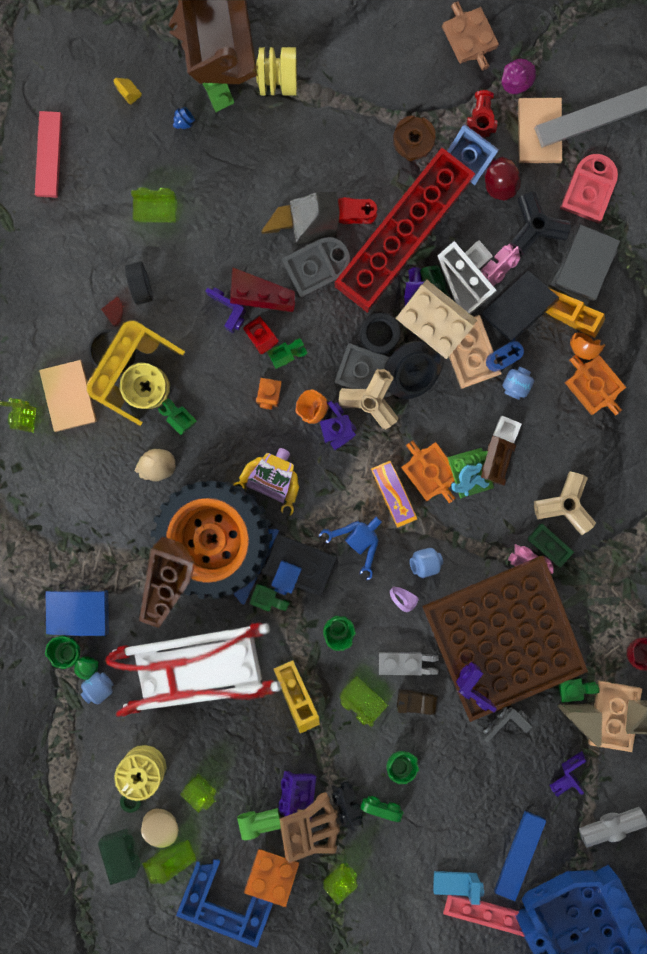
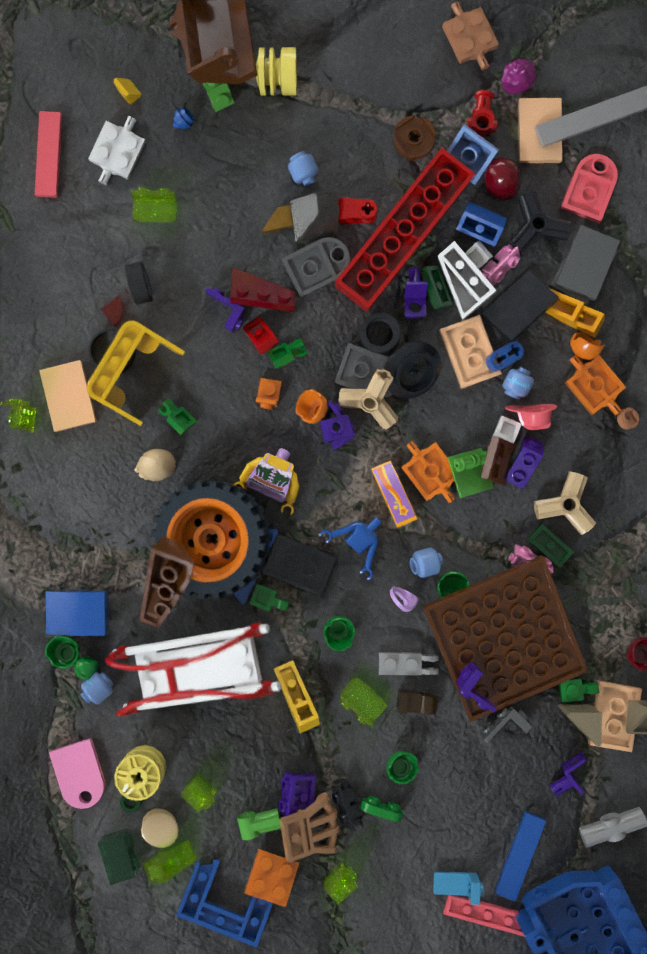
light yellow wheel [120,363,170,409] -> none
blue brick [271,560,302,595] -> none
tan brick [396,280,477,359] -> none
medium azure piece [452,463,489,496] -> none
none -> bright pink tile [49,737,105,809]
none -> white plate [88,116,146,185]
none -> medium blue head [288,151,319,186]
none -> green hair [437,571,470,598]
none -> blue brick [456,201,507,246]
none -> coral piece [505,404,557,430]
none -> dark purple bracket [505,436,544,489]
none -> nougat tile [617,408,639,430]

